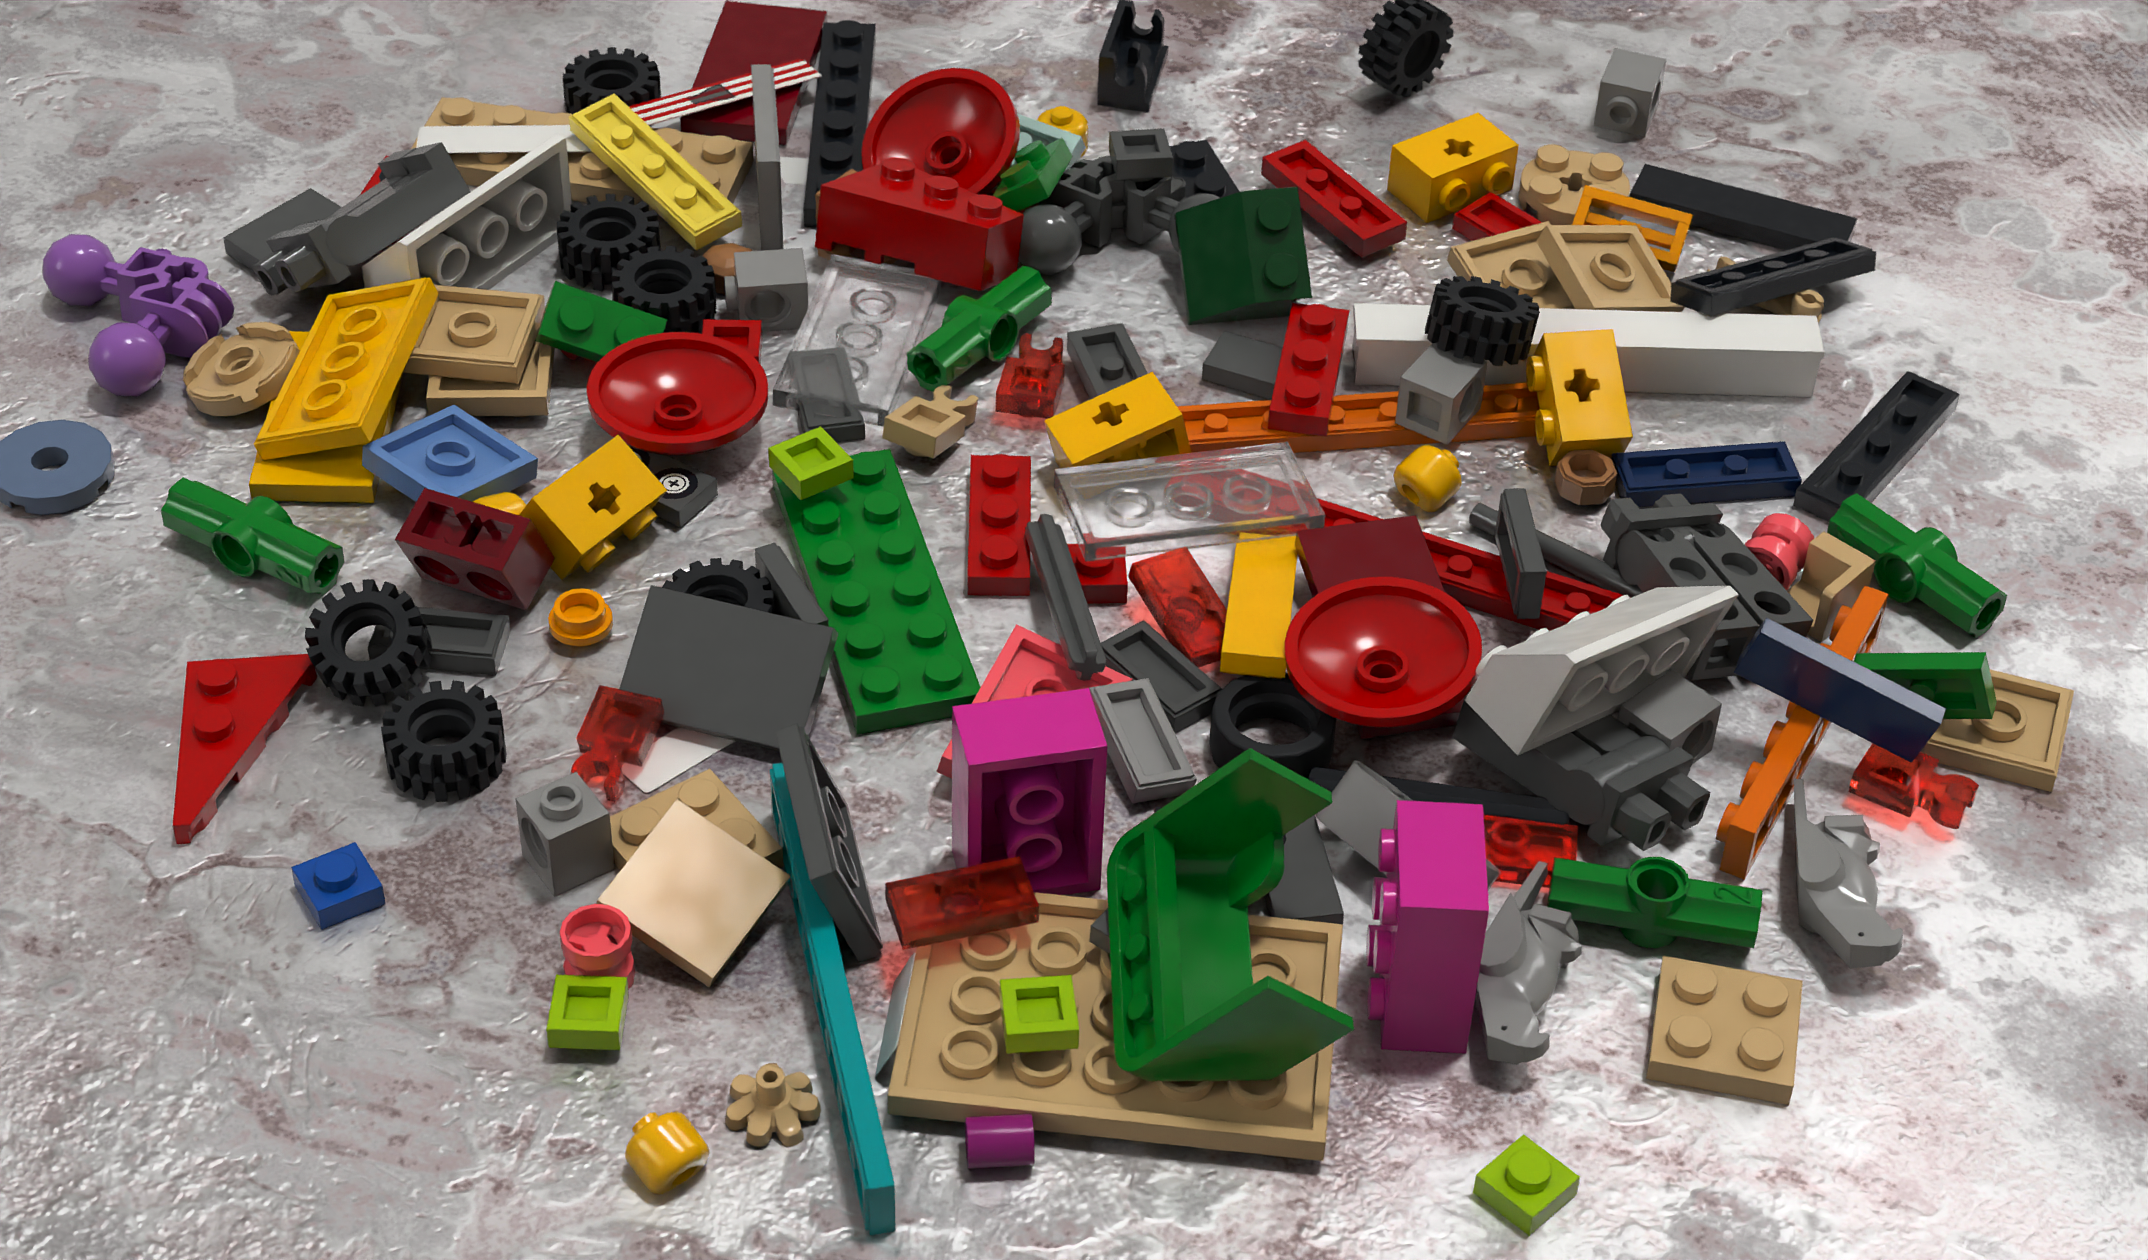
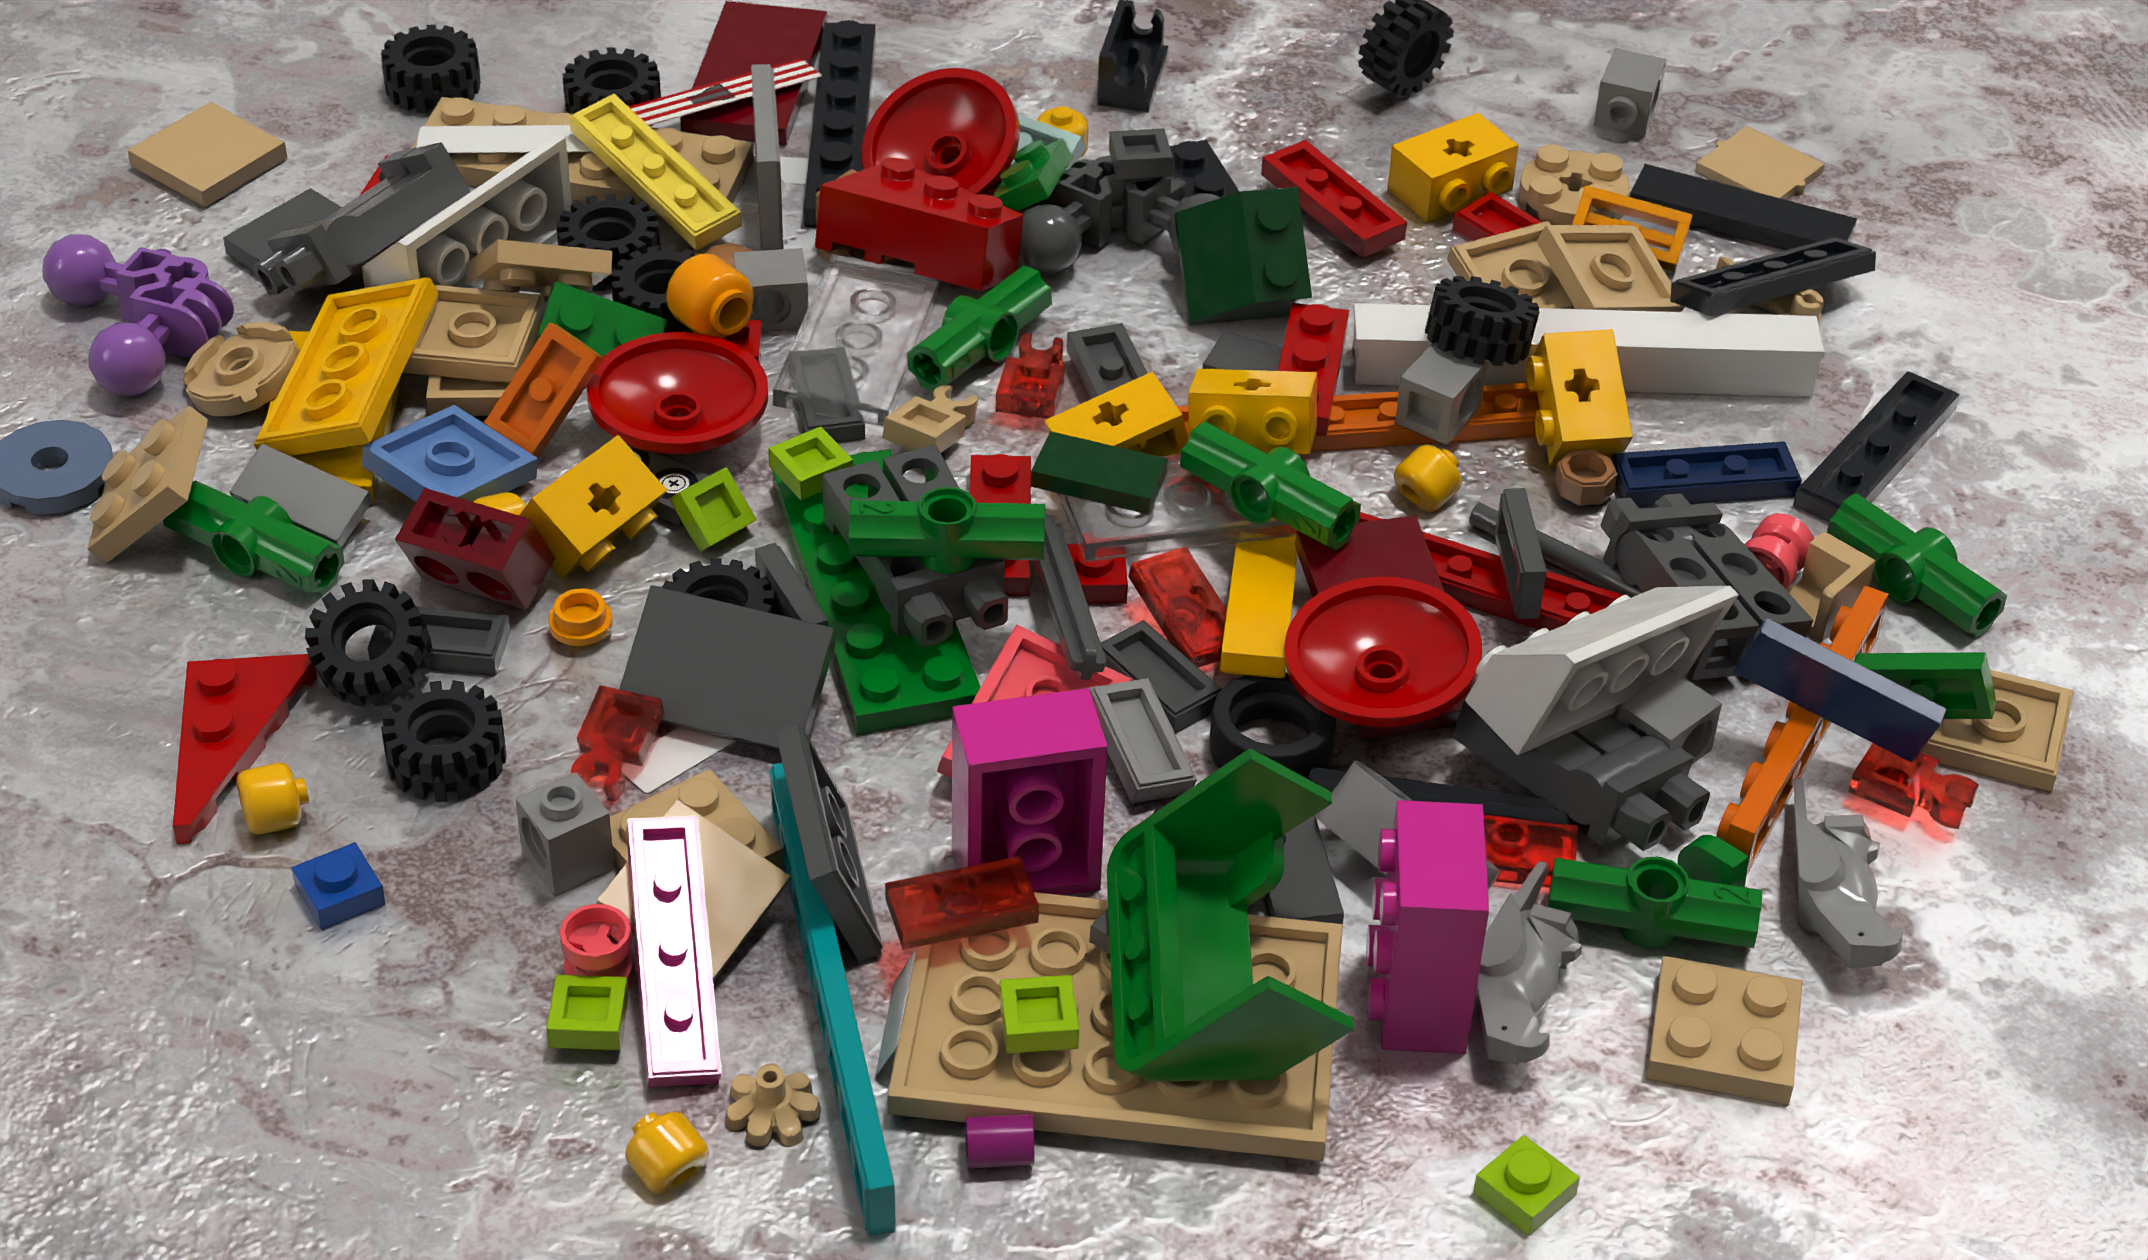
none -> tan plate [87,405,208,563]
none -> tan tile [127,102,288,208]
none -> light grey tile [229,444,372,547]
none -> yellow piece [237,763,309,835]
none -> black tyre [381,25,481,114]
none -> tan plate [466,239,612,302]
none -> orange plate [484,322,604,458]
none -> tile [626,816,722,1088]
none -> light orange head [666,254,754,339]
none -> lime plate [669,466,757,552]
none -> dark grey hips [822,444,1008,647]
none -> green piece [848,487,1045,574]
none -> dark green tile [1031,431,1168,515]
none -> green piece [1180,421,1361,551]
none -> yellow brick [1188,368,1317,454]
none -> green tile [1677,835,1749,887]
none -> tan piece [1695,126,1825,200]

